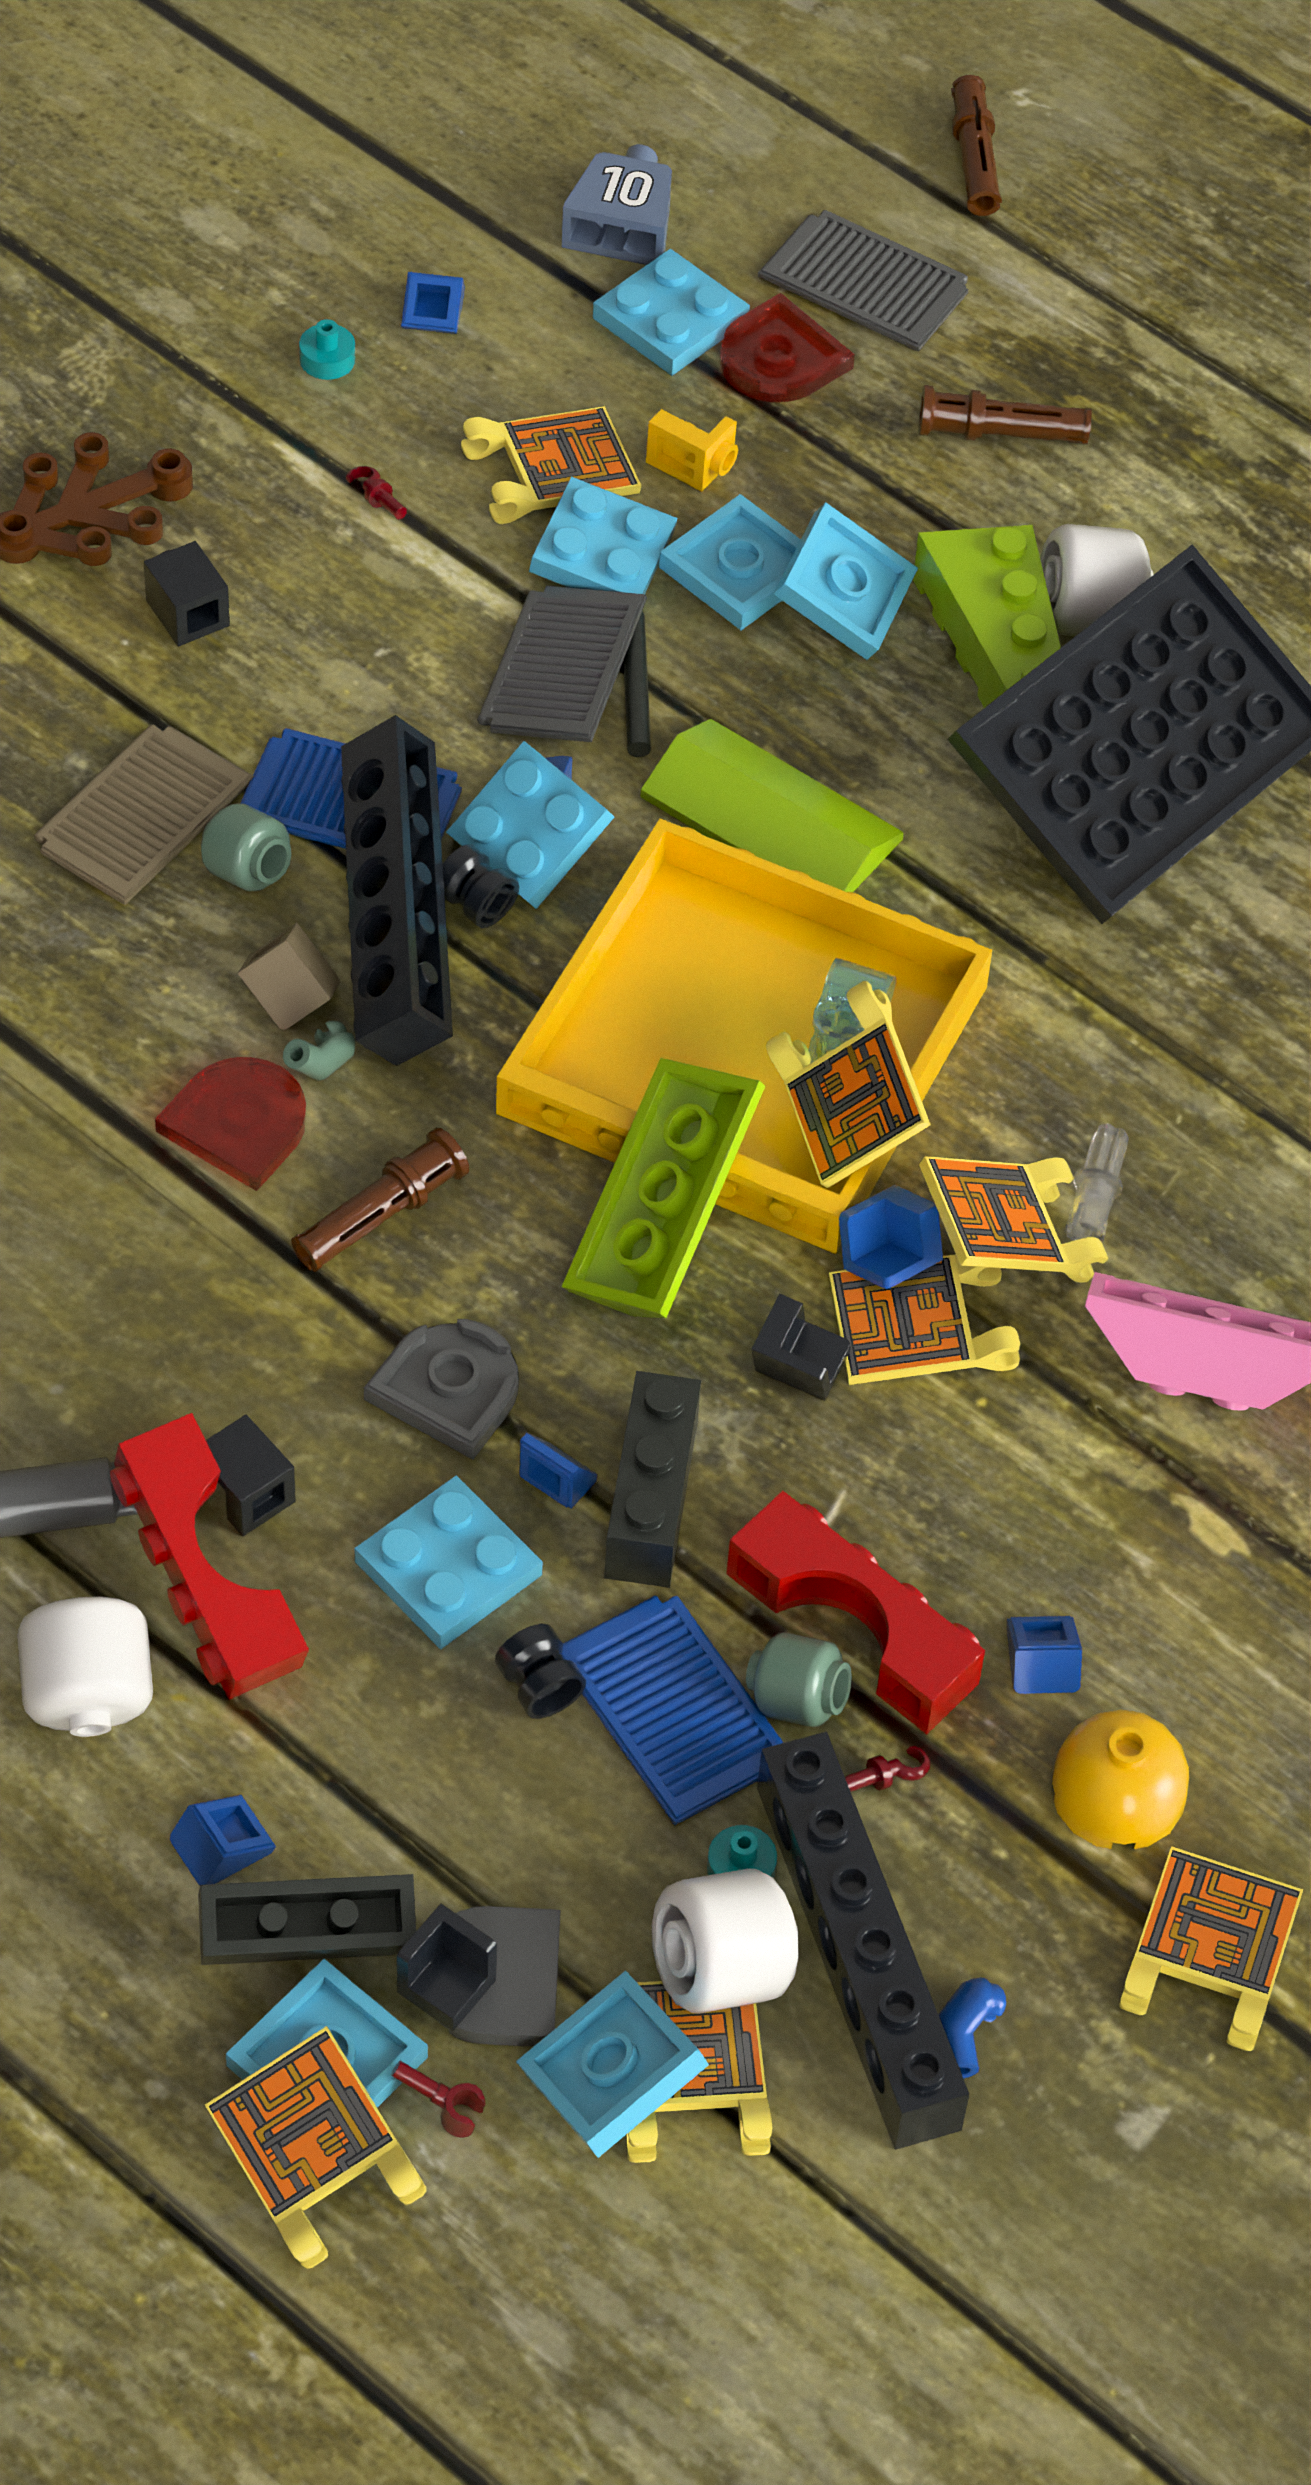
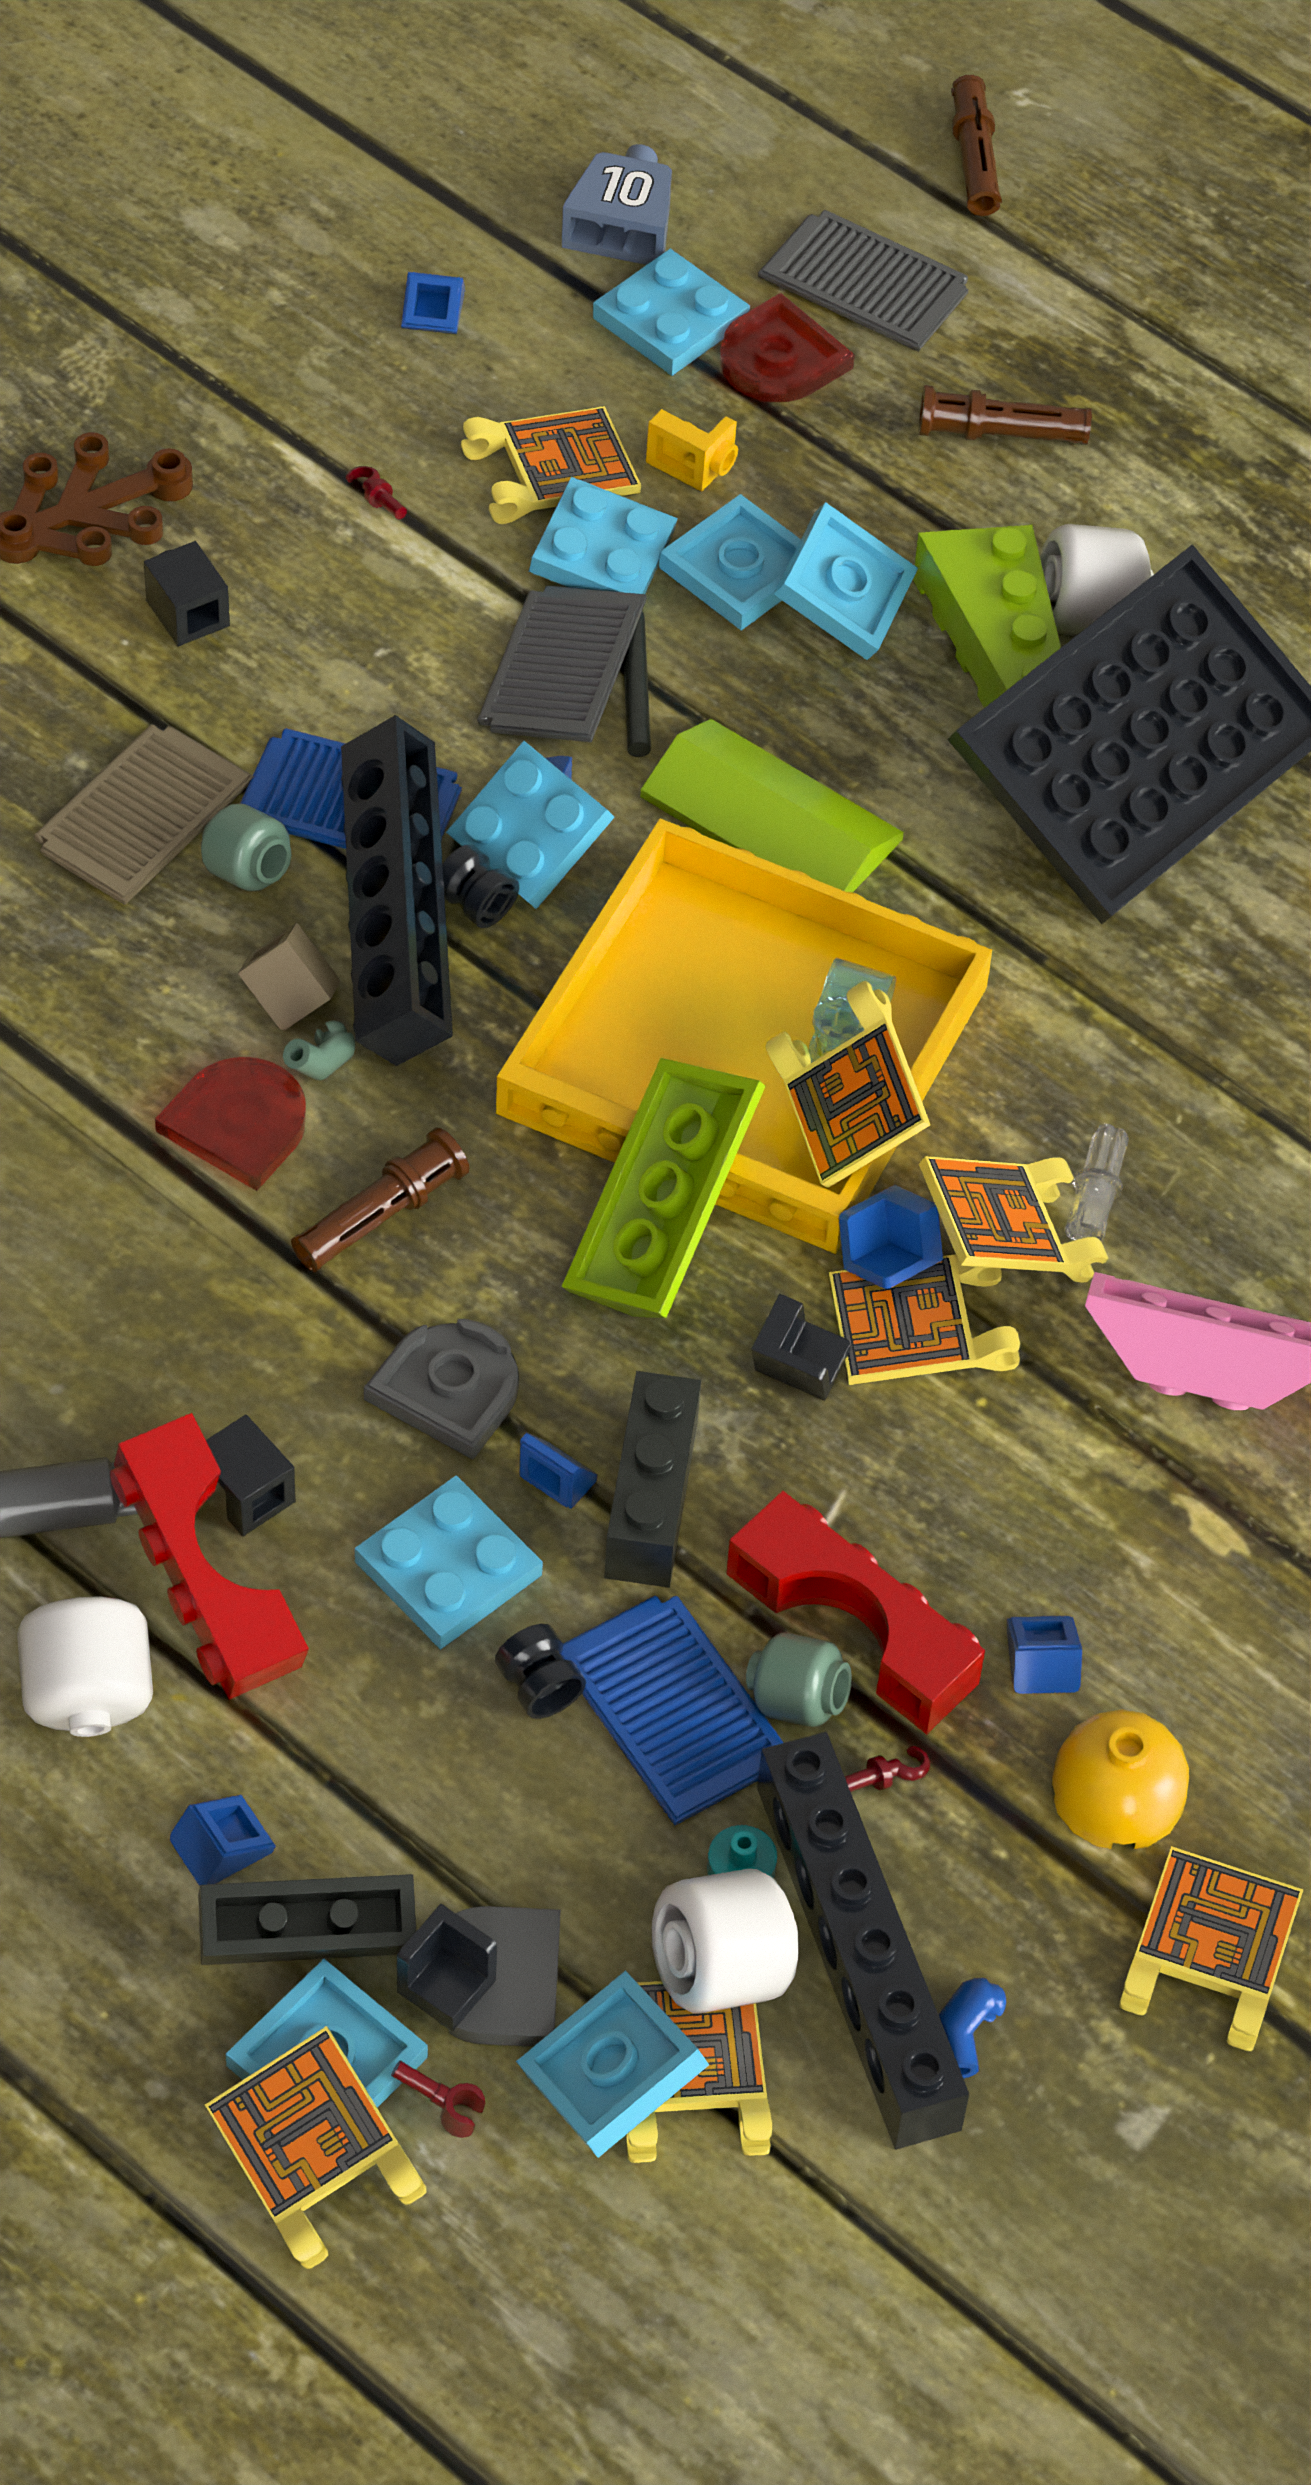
teal tile [299,319,355,380] -> none

